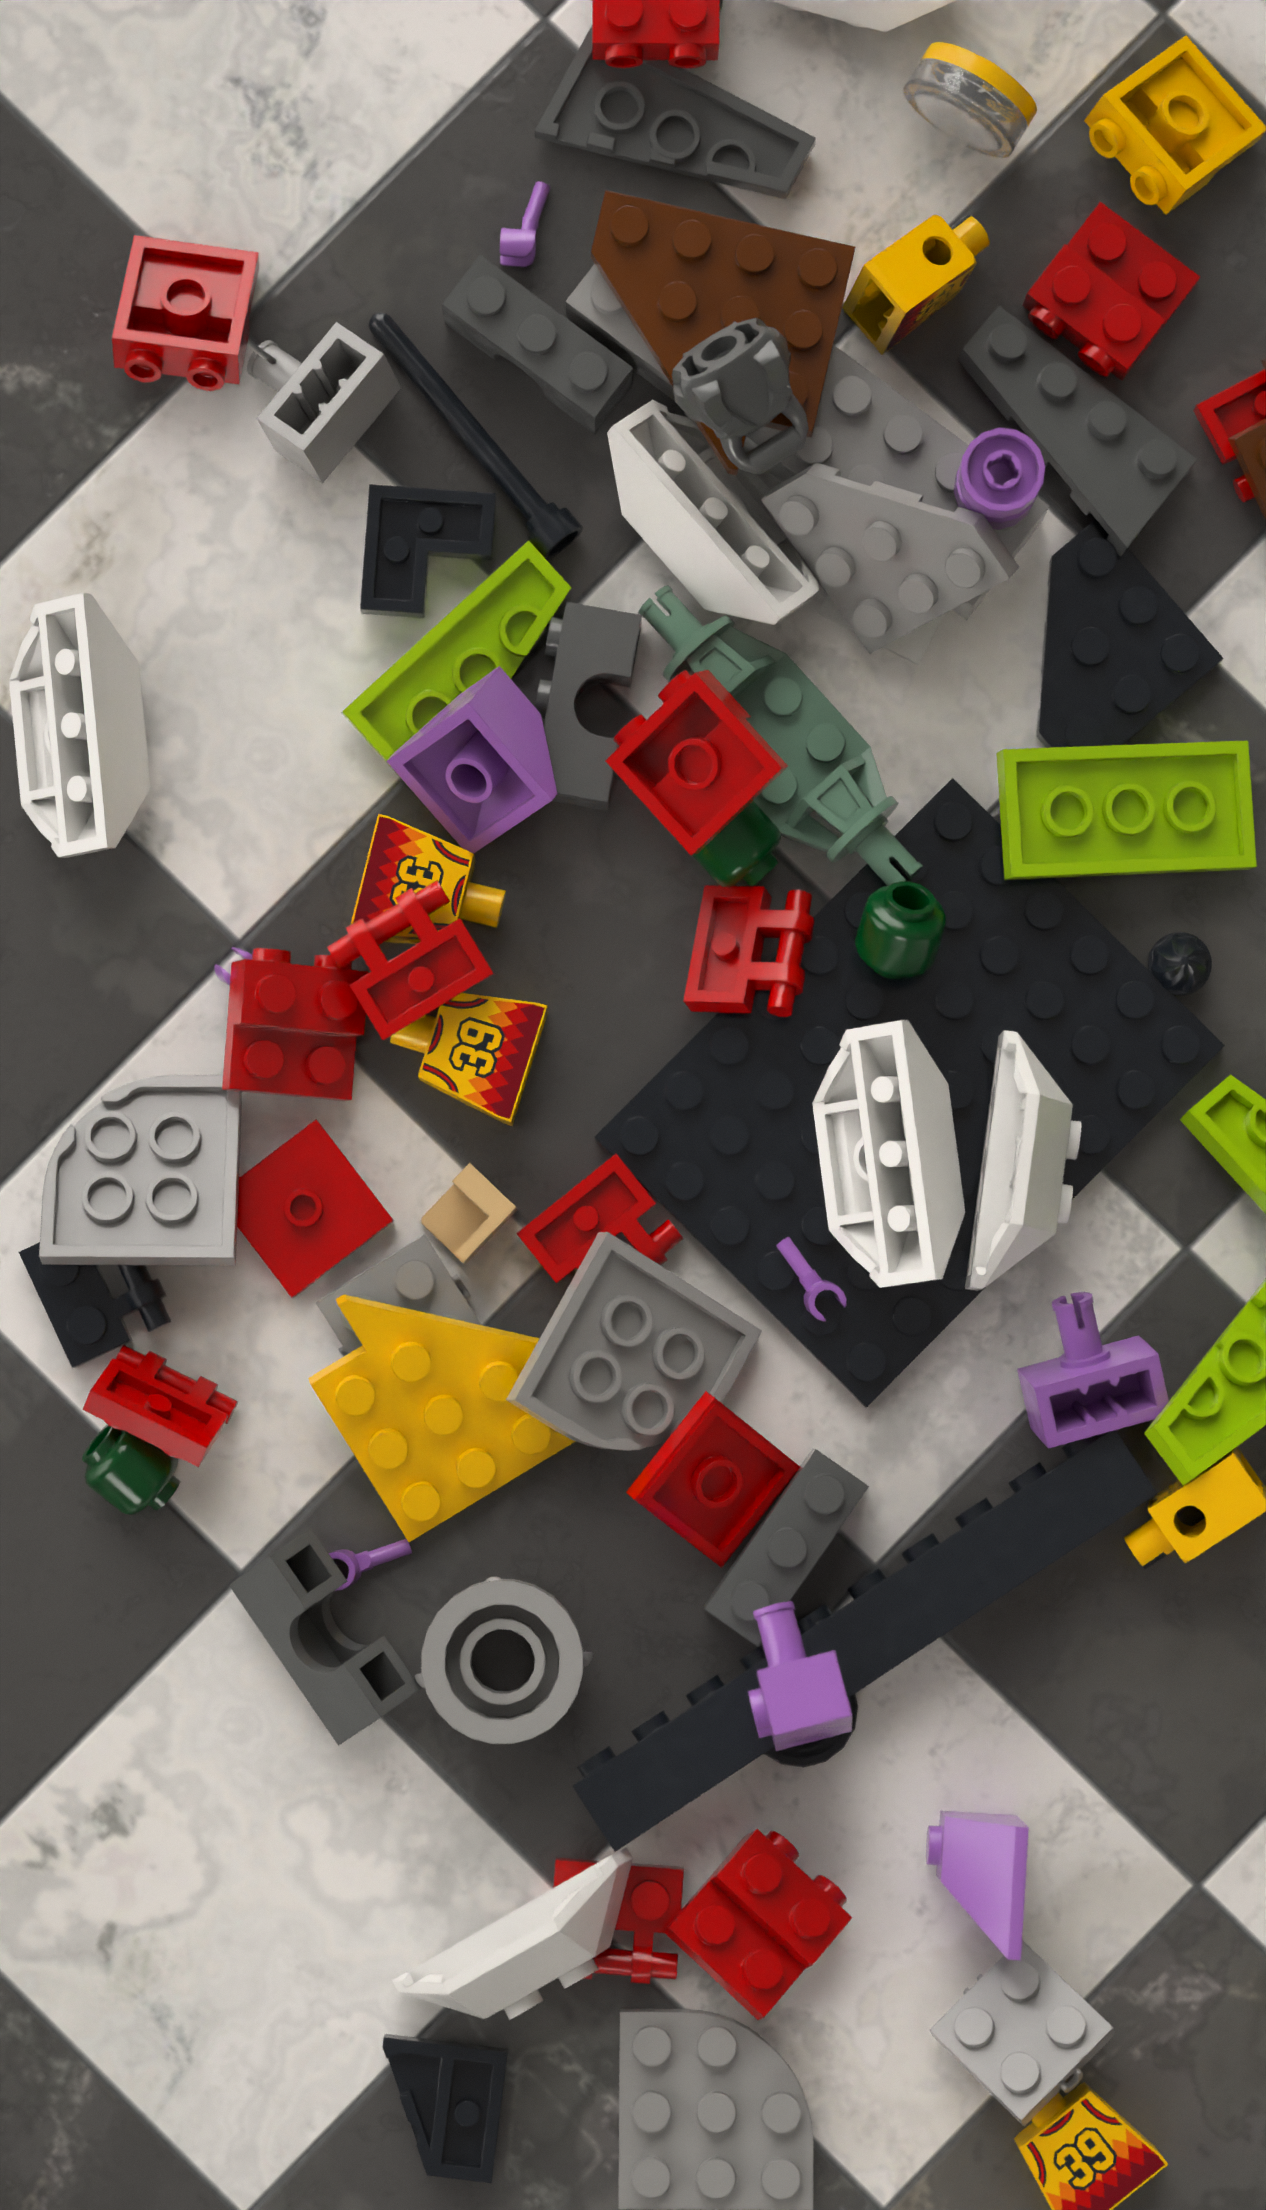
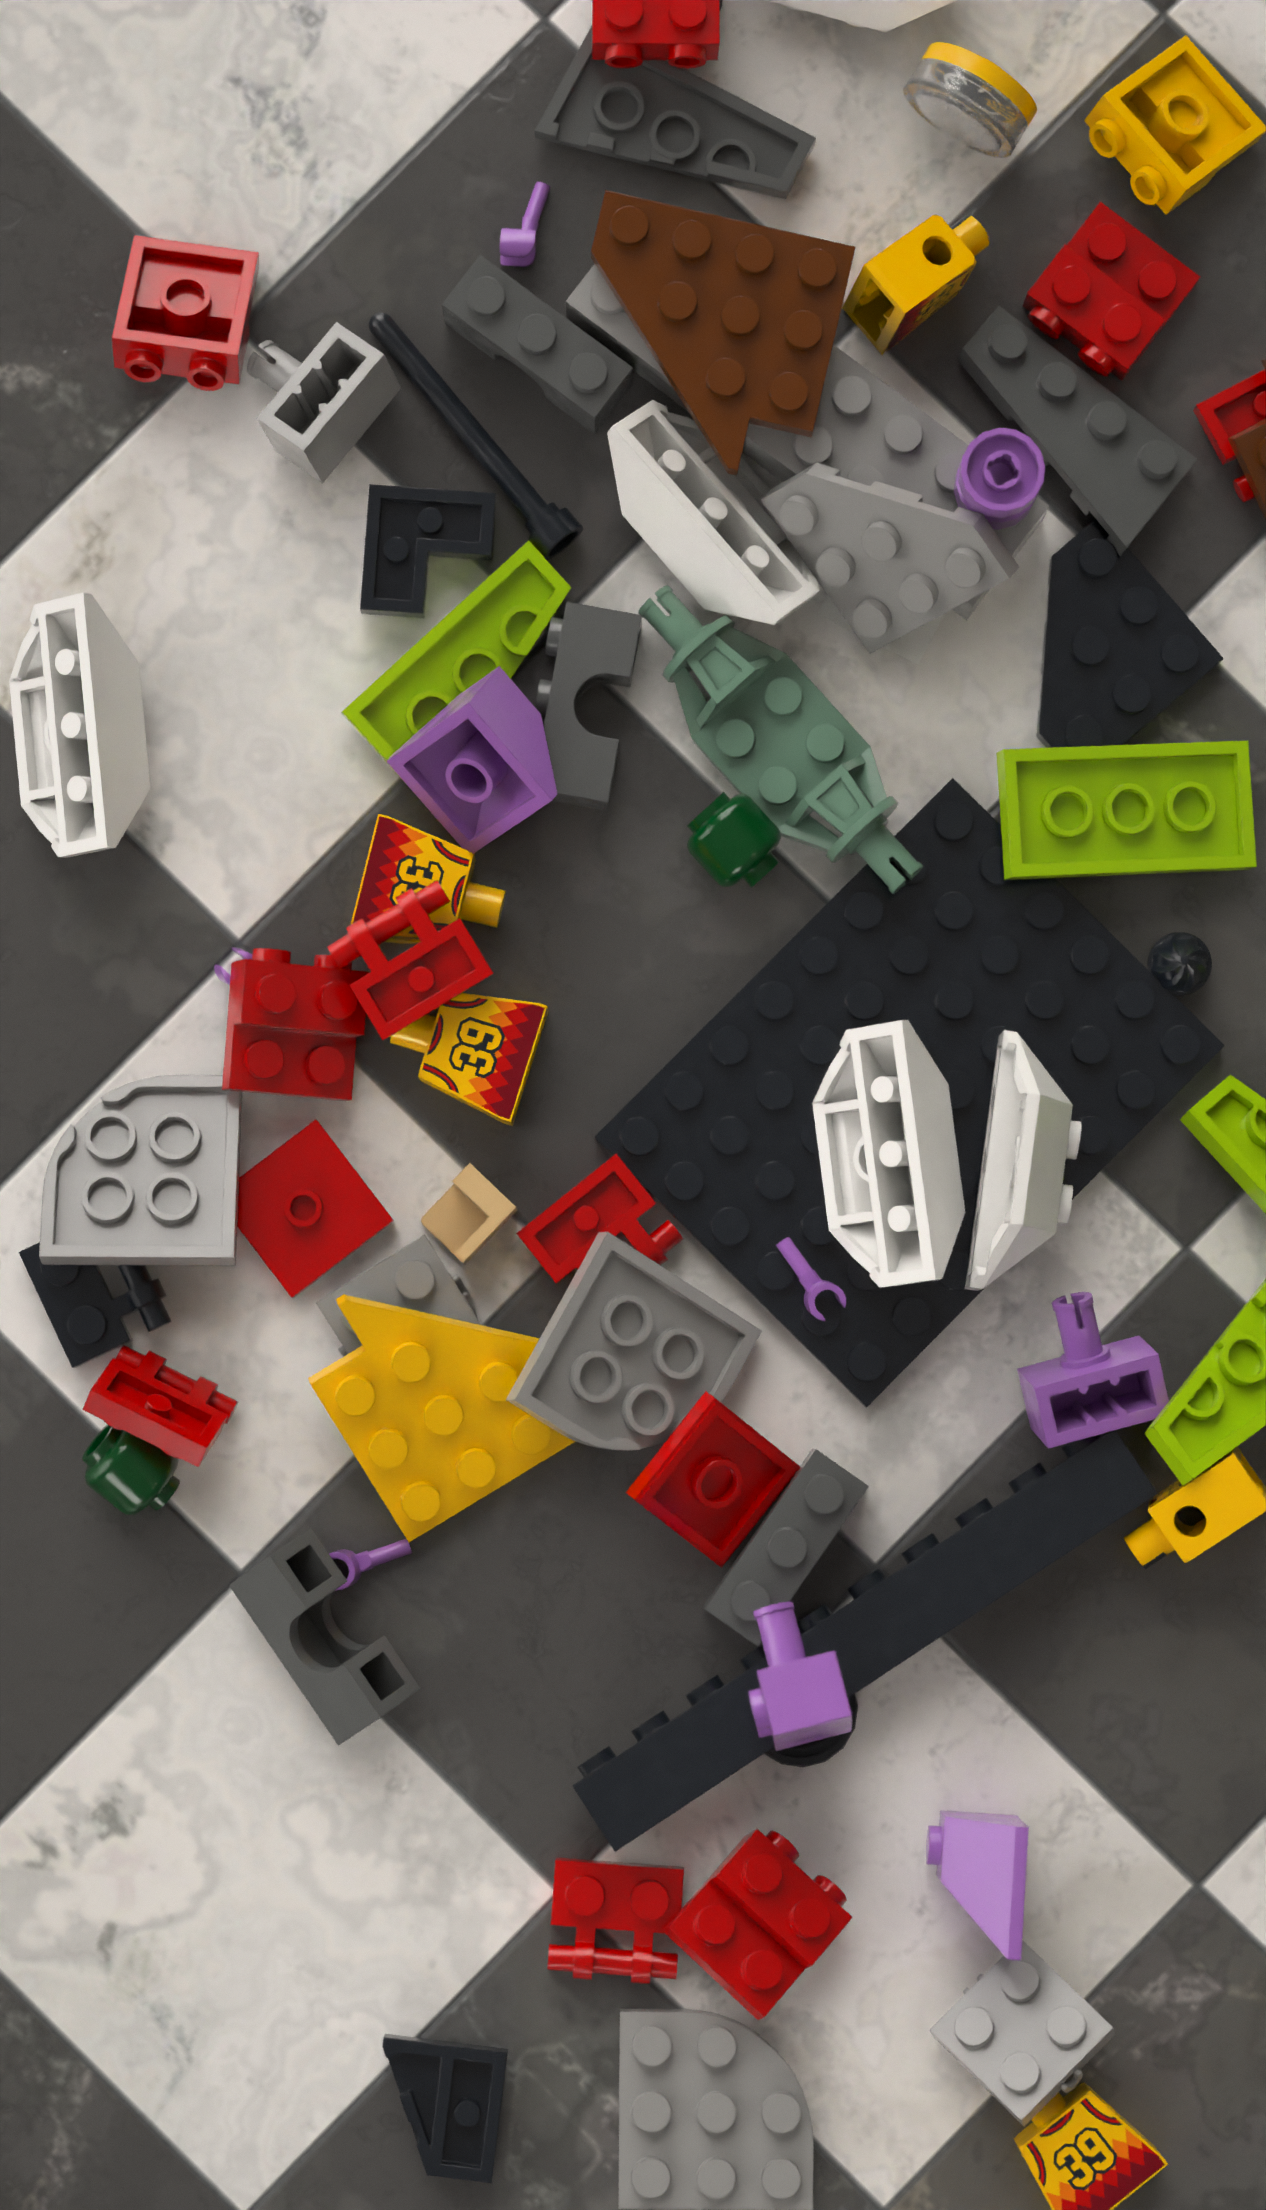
white wedge [392,1847,633,2020] -> none
light grey piece [414,1576,593,1744] -> none
red plate [605,670,788,856] -> none
dark grey piece [672,318,809,475] -> none
red plate [683,885,815,1017] -> none
dark green head [855,881,946,979] -> none

